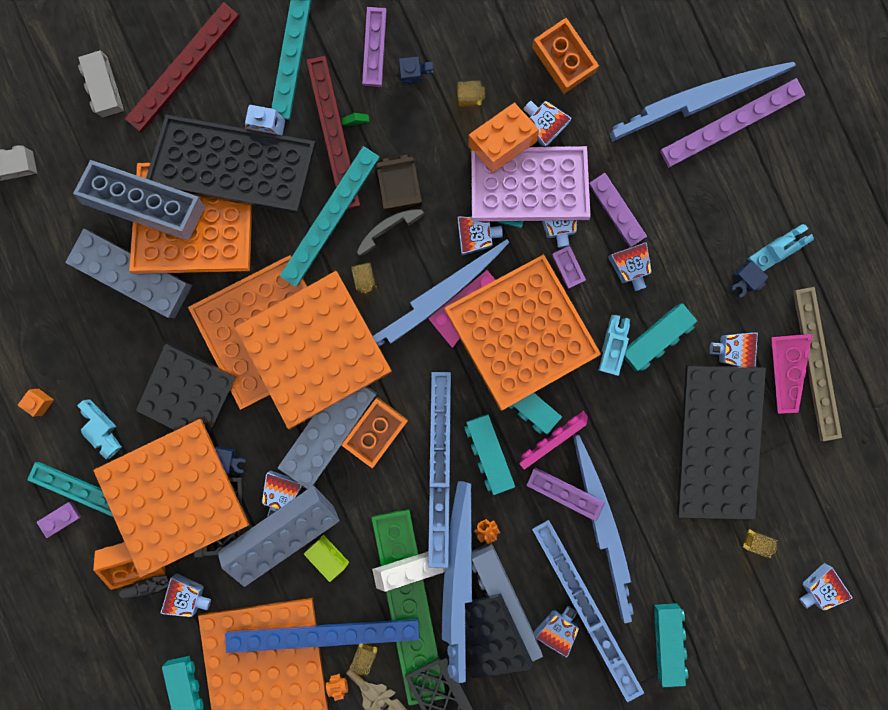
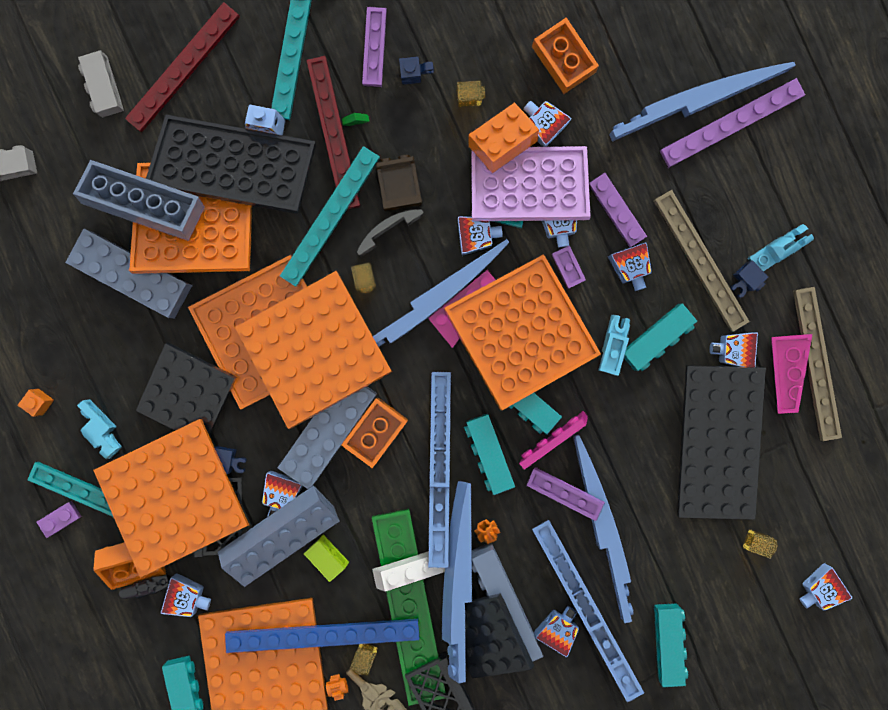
none -> dark tan plate [654,190,749,332]

